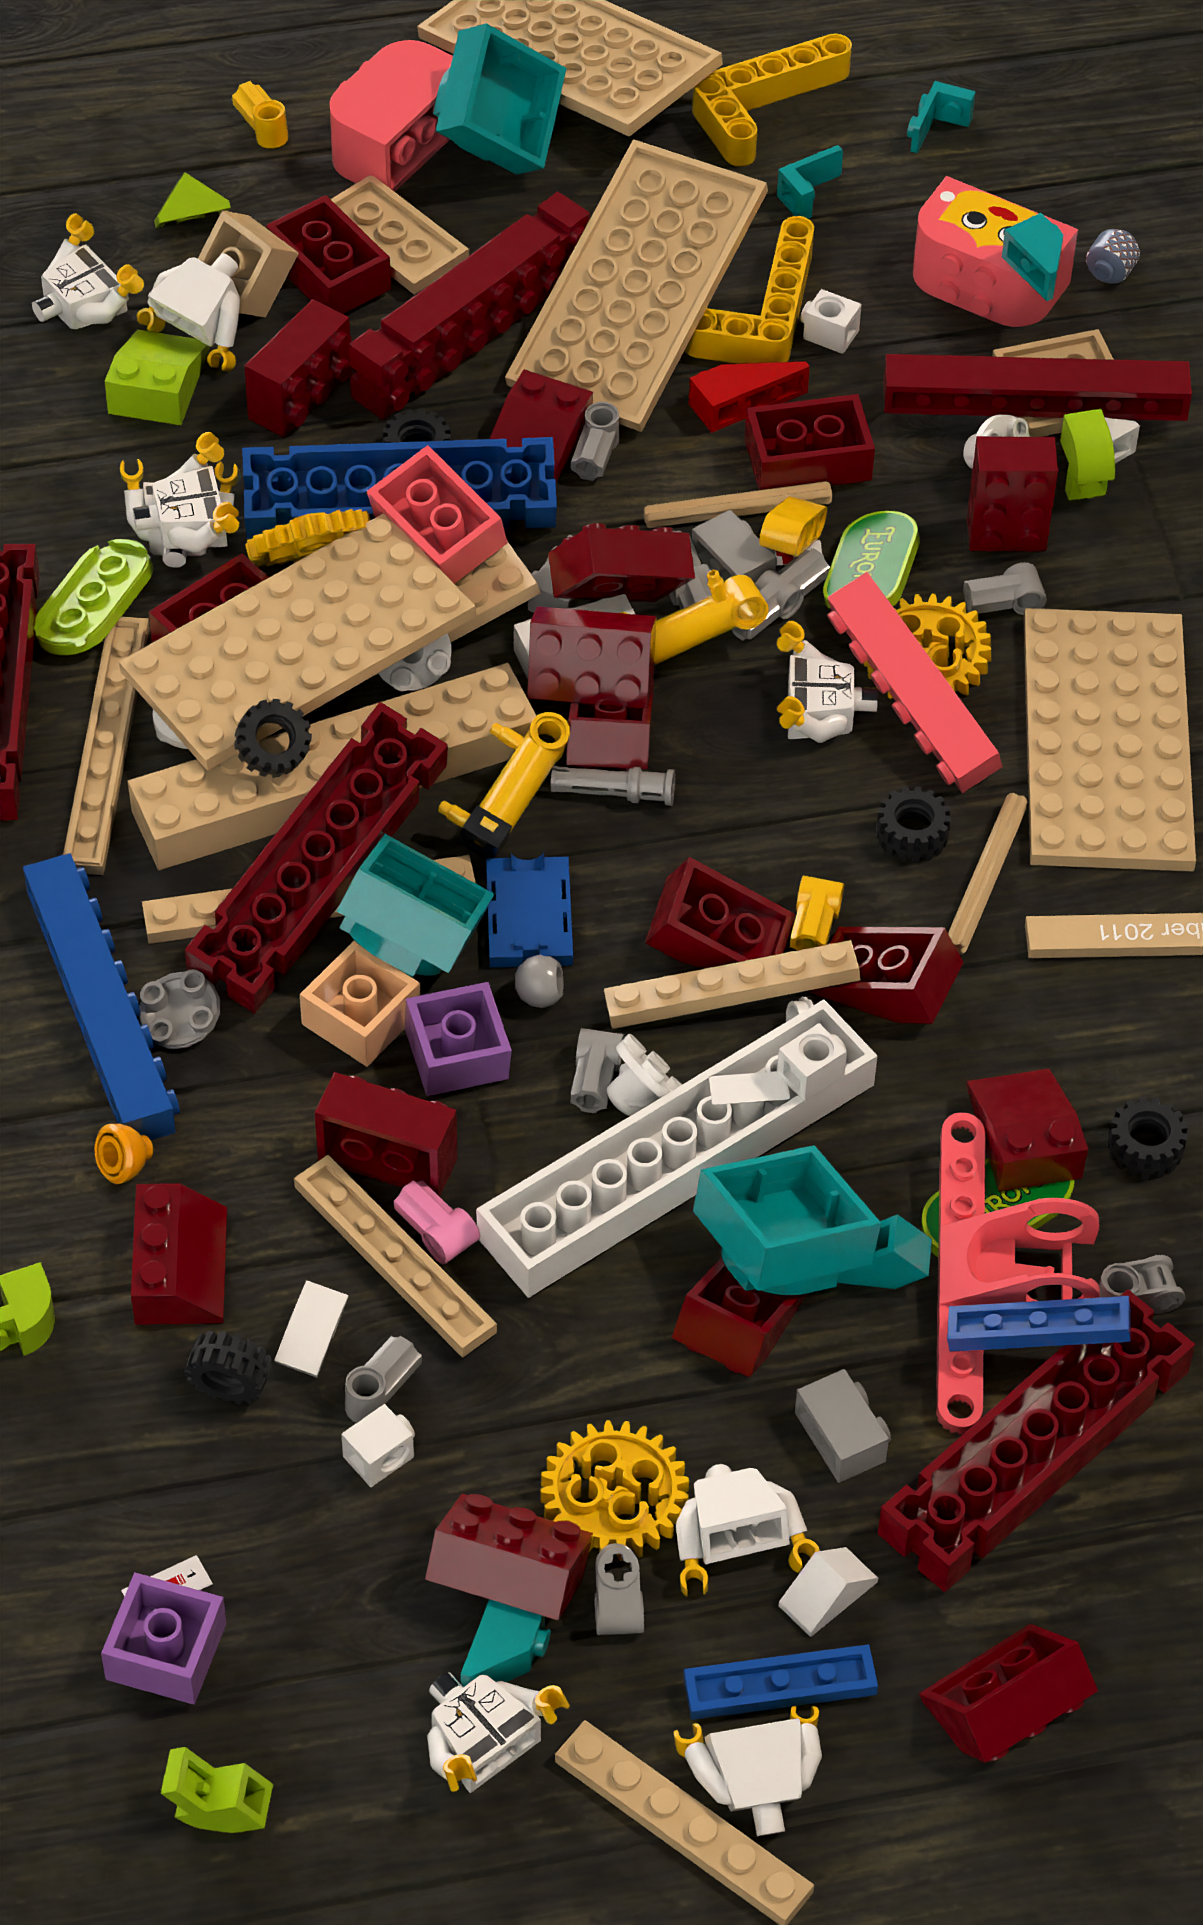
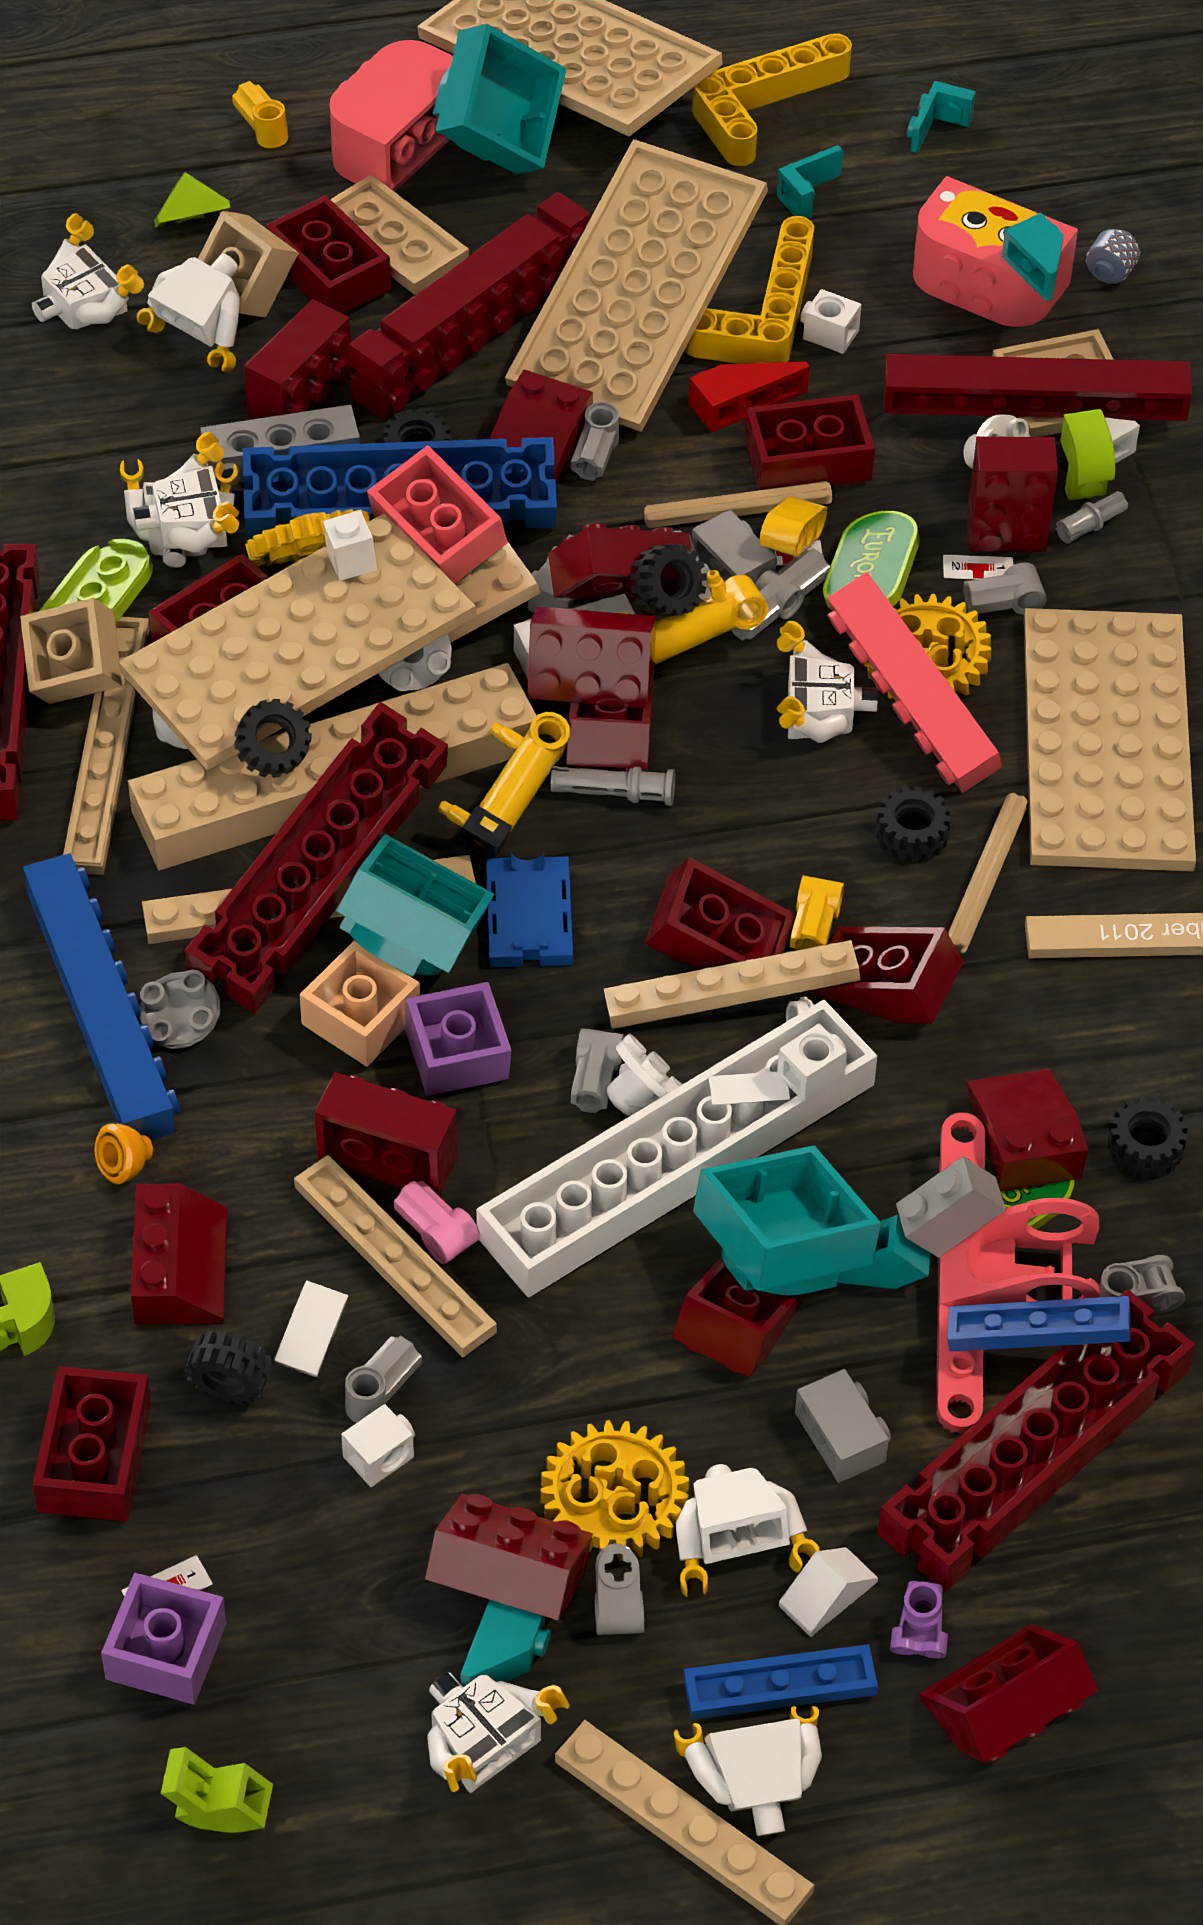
lime slope [105,330,210,425] -> none
light grey piece [515,955,564,1008] -> none
none -> tan brick [20,598,123,704]
none -> dark red brick [33,1366,152,1522]
none -> light grey brick [200,405,360,486]
none -> white brick [322,510,377,581]
none -> black tyre [630,544,707,616]
none -> medium lavender plate [890,1581,948,1659]
none -> light grey brick [896,1156,1006,1258]
none -> white sticker [943,555,1013,579]
none -> light grey axle [1056,491,1128,544]

